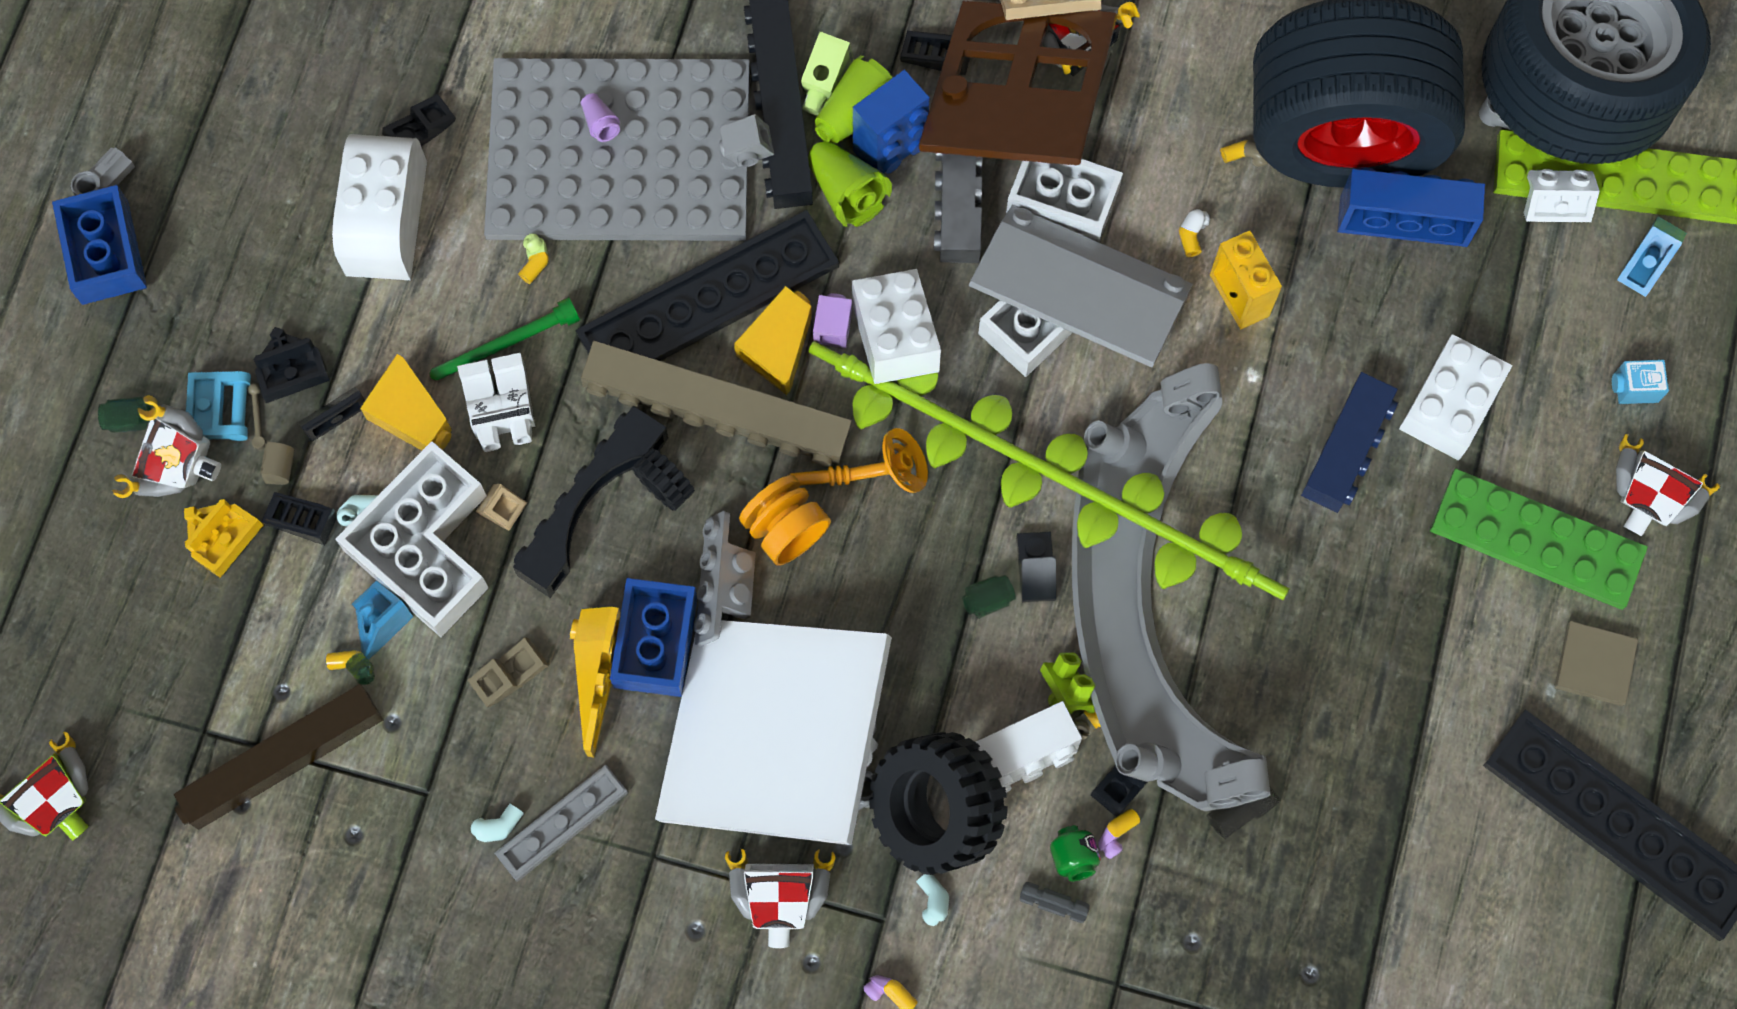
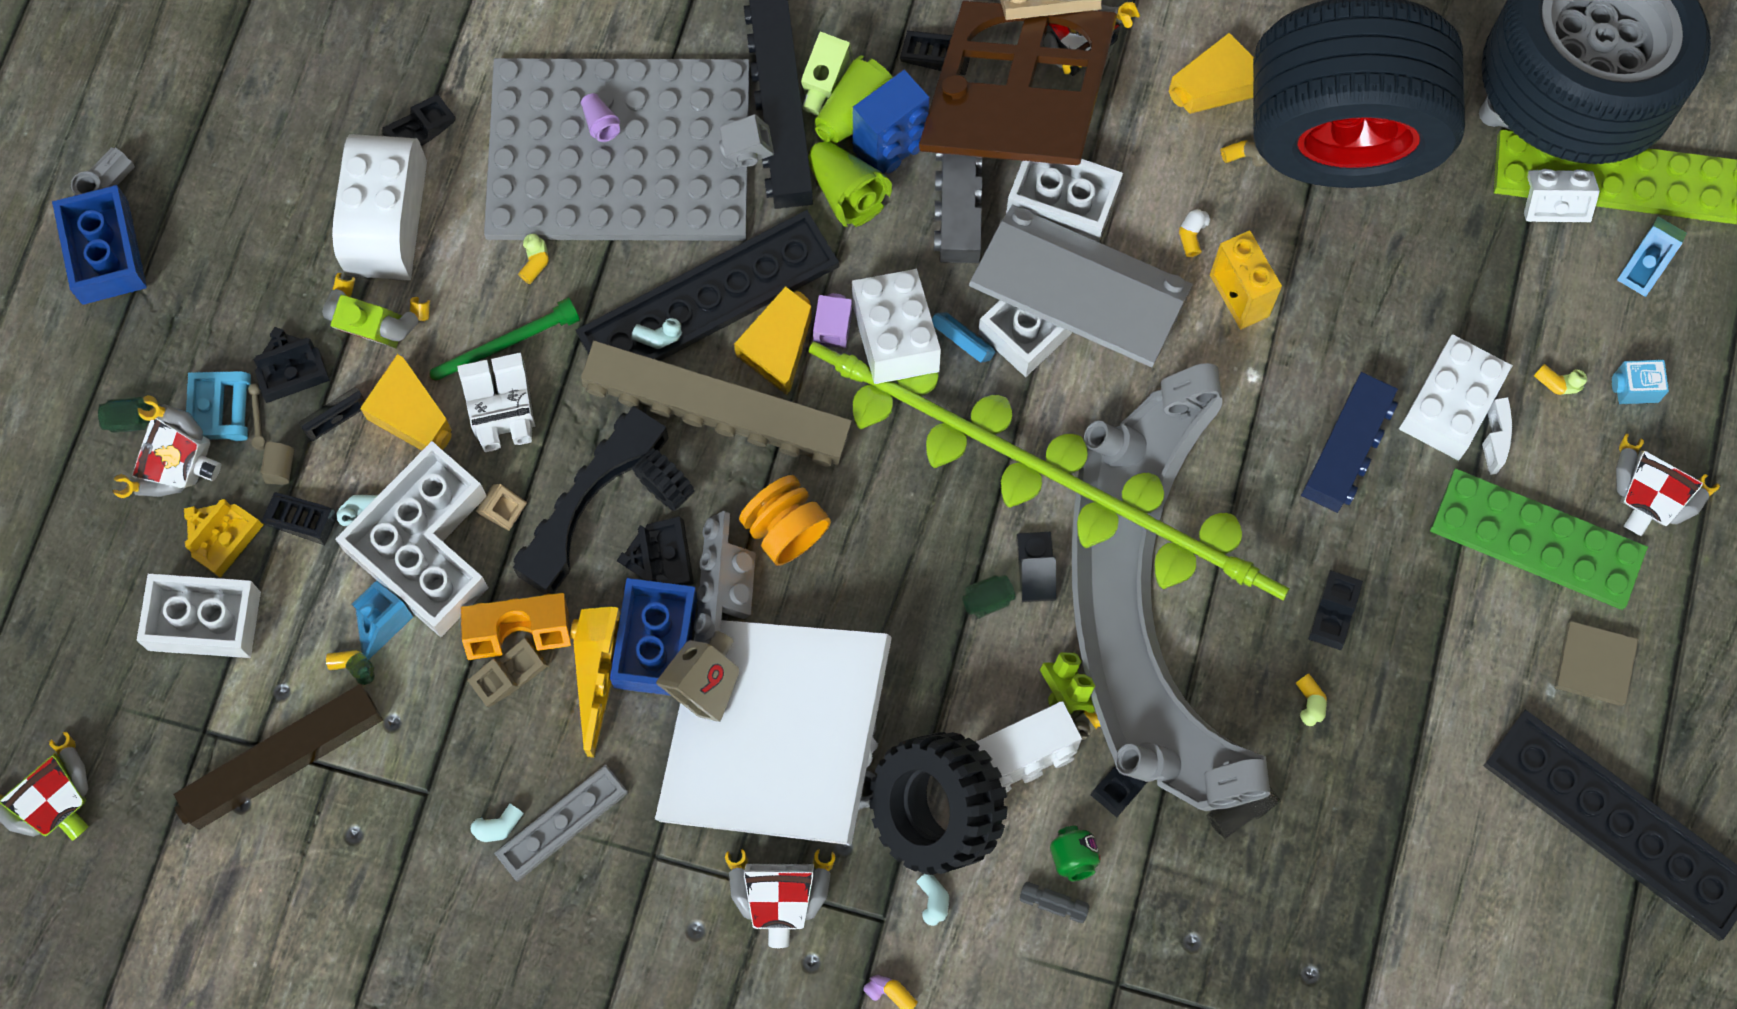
light orange dish [789,428,928,493] -> none
arm [1098,809,1140,859] -> none
blue brick [1337,167,1485,247] -> none
none -> white brick [137,574,261,658]
none -> torso [322,273,430,349]
none -> light orange arch [461,593,571,660]
none -> black slope [617,516,694,586]
none -> light aqua arm [631,318,682,349]
none -> dark tan torso [656,631,740,722]
none -> dark azure tile [932,312,996,363]
none -> yellow slope [1168,33,1254,114]
none -> arm [1295,673,1327,726]
none -> black slope [1308,570,1363,650]
none -> white slope [1482,397,1512,475]
none -> arm [1534,364,1587,395]

